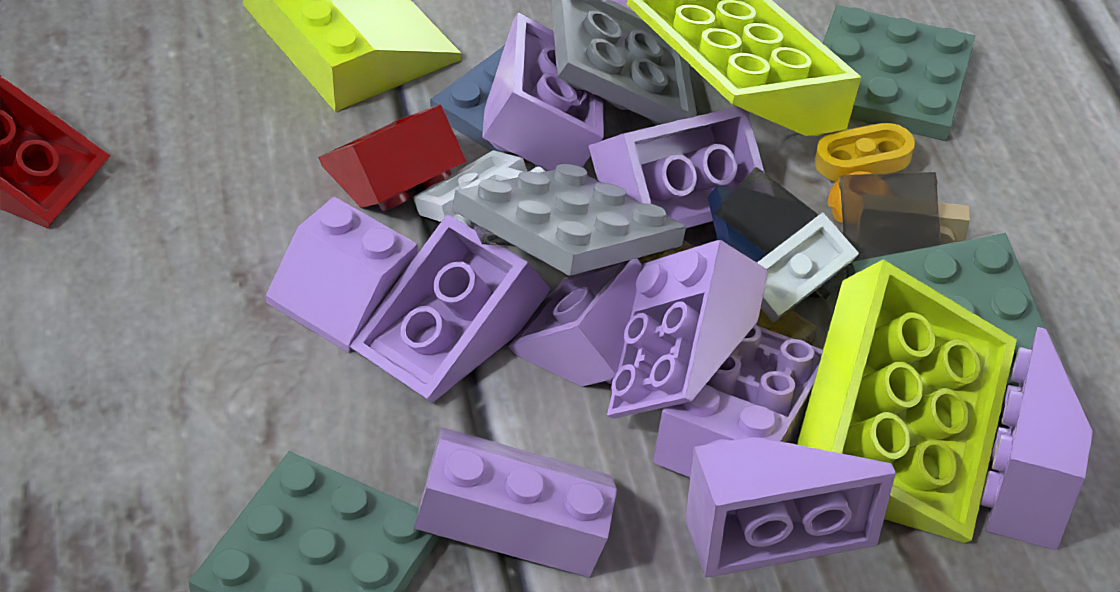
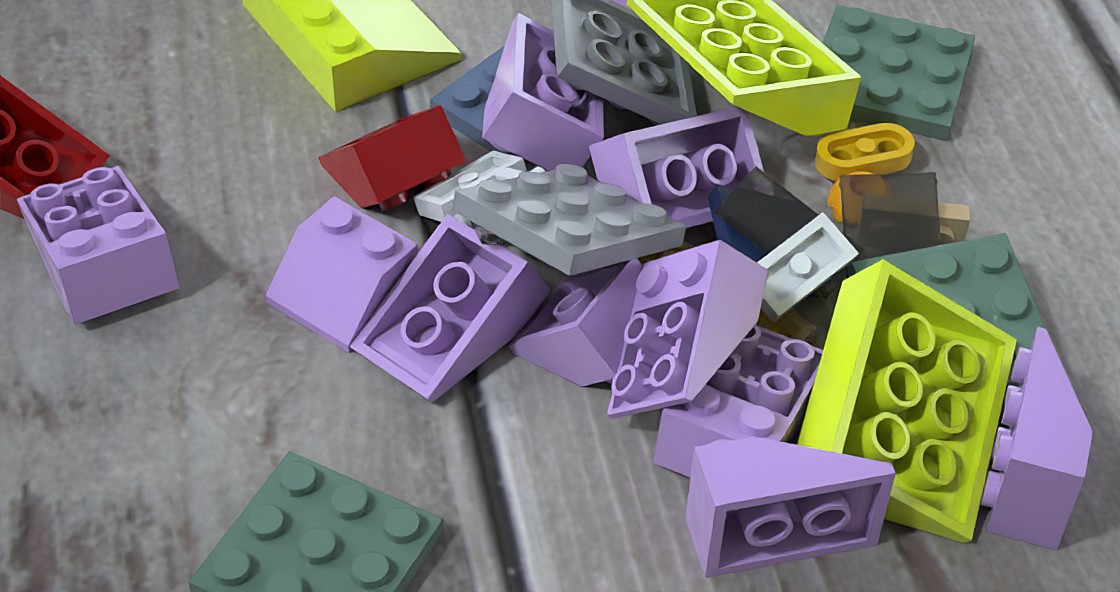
lavender slope [414,427,617,578] -> none
none -> lavender slope [16,166,180,325]

